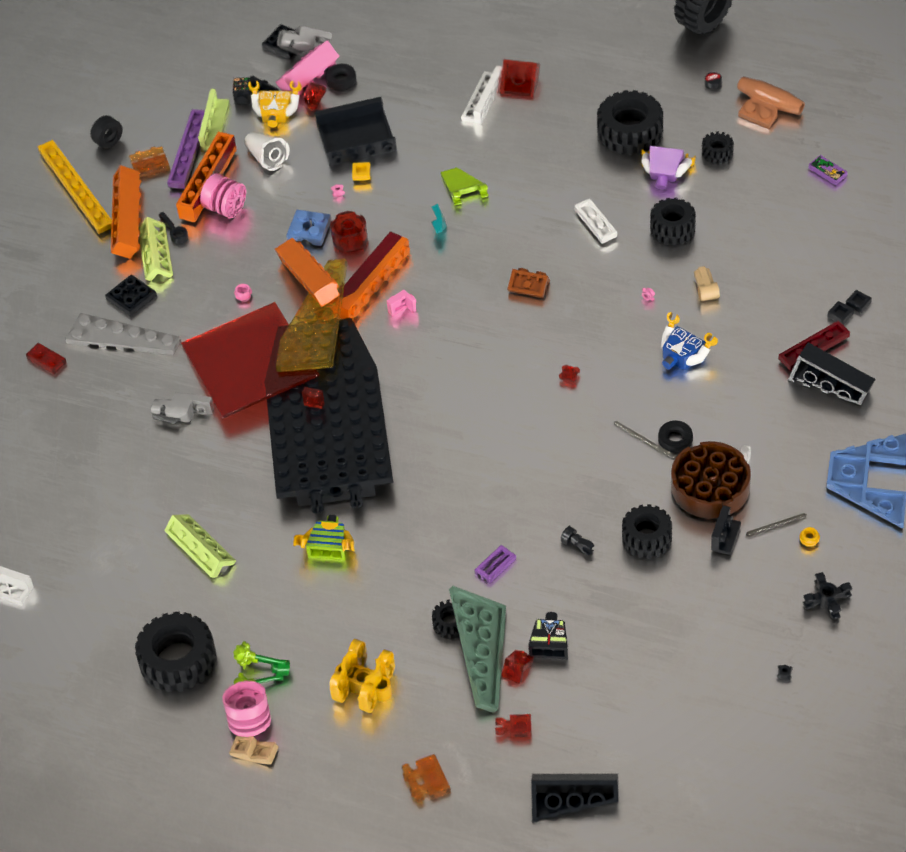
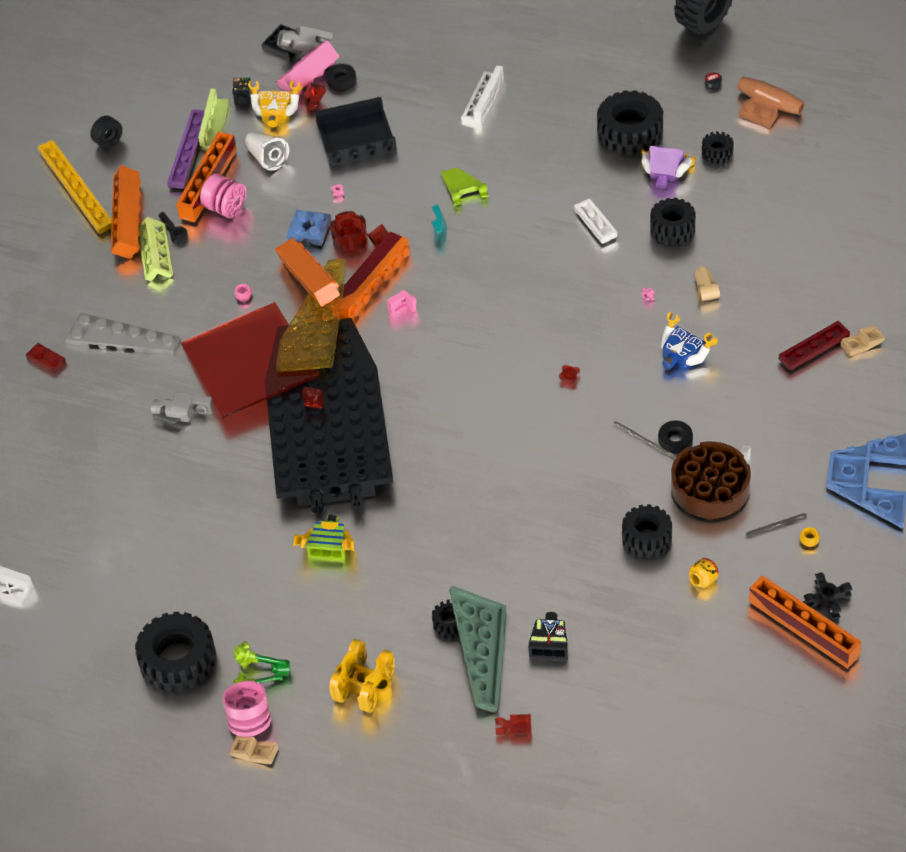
black tile [105,274,157,316] -> none
clear orange plate [129,146,170,179] -> none
yellowish green fence [164,514,236,578] -> none
black axle [250,75,279,91] -> none
yellow plate [352,162,371,181] -> none
clear orange plate [401,754,451,803] -> none
medium lavender tile [474,545,516,584] -> none
clear red slope [500,59,540,97] -> none
clear red bracket [501,650,534,684] -> none
dark orange bracket [507,268,550,299] -> none
black wedge [531,774,618,823] -> none
black piece [561,526,595,555] -> none
black bracket [711,505,741,555] -> none
black piece [777,665,793,680] -> none
black wedge [788,342,876,405] -> none
tile [808,155,848,186] -> none
black tile [827,301,854,325] -> none
black tile [846,290,872,313] -> none
none -> clear red plate [367,224,388,248]
none -> yellow head [689,558,719,588]
none -> orange brick [749,575,862,669]
none -> tan slope [840,325,885,357]

